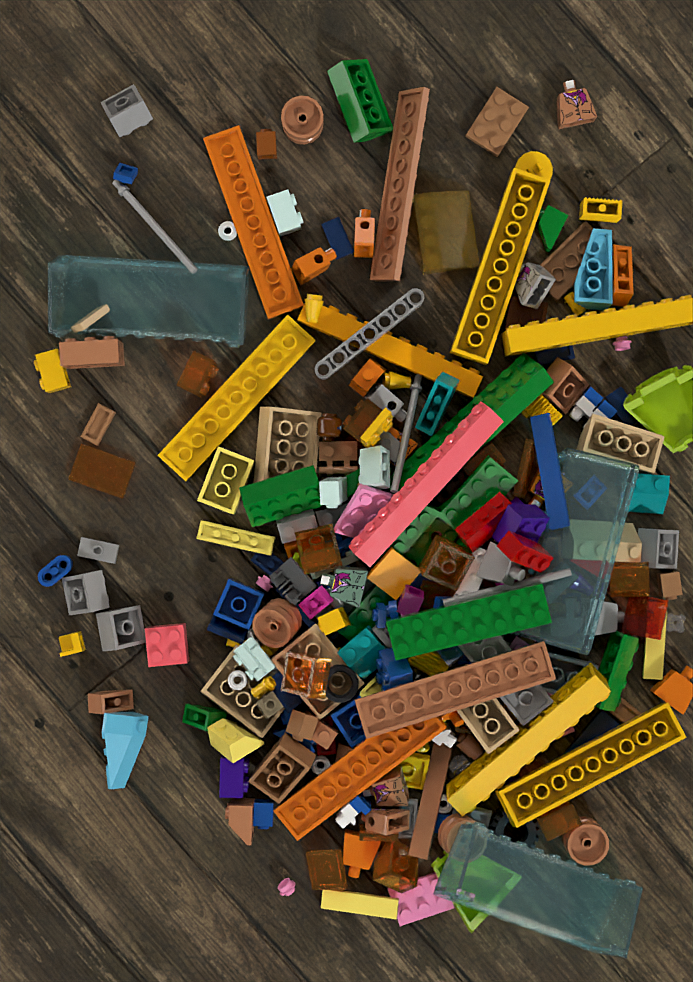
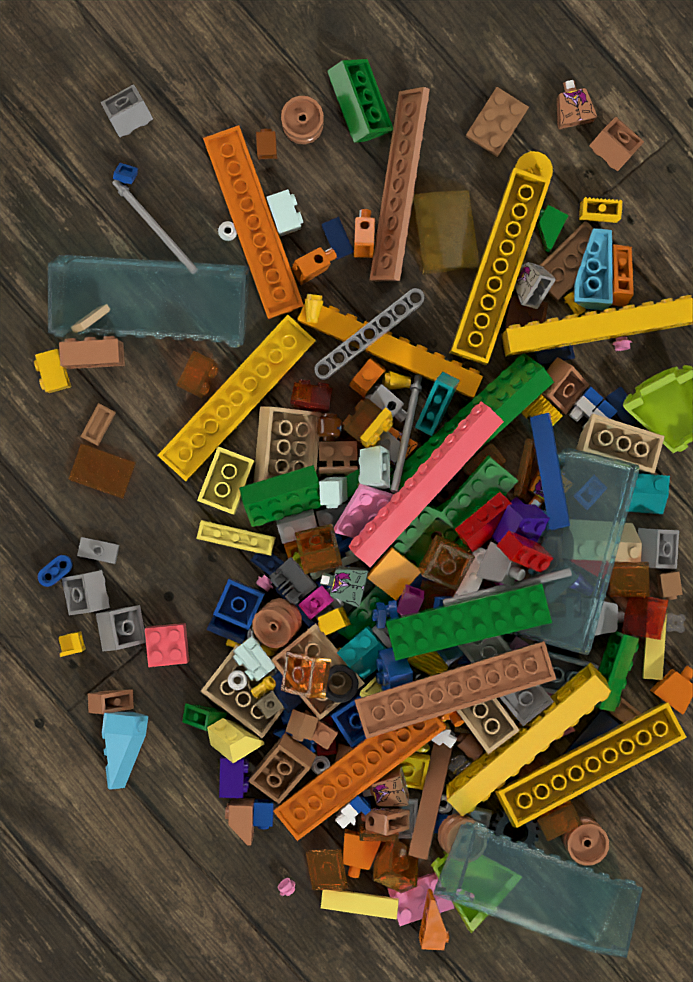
none -> clear red slope [290,379,333,412]
none -> orange slope [418,889,449,950]
none -> nougat slope [589,117,644,171]

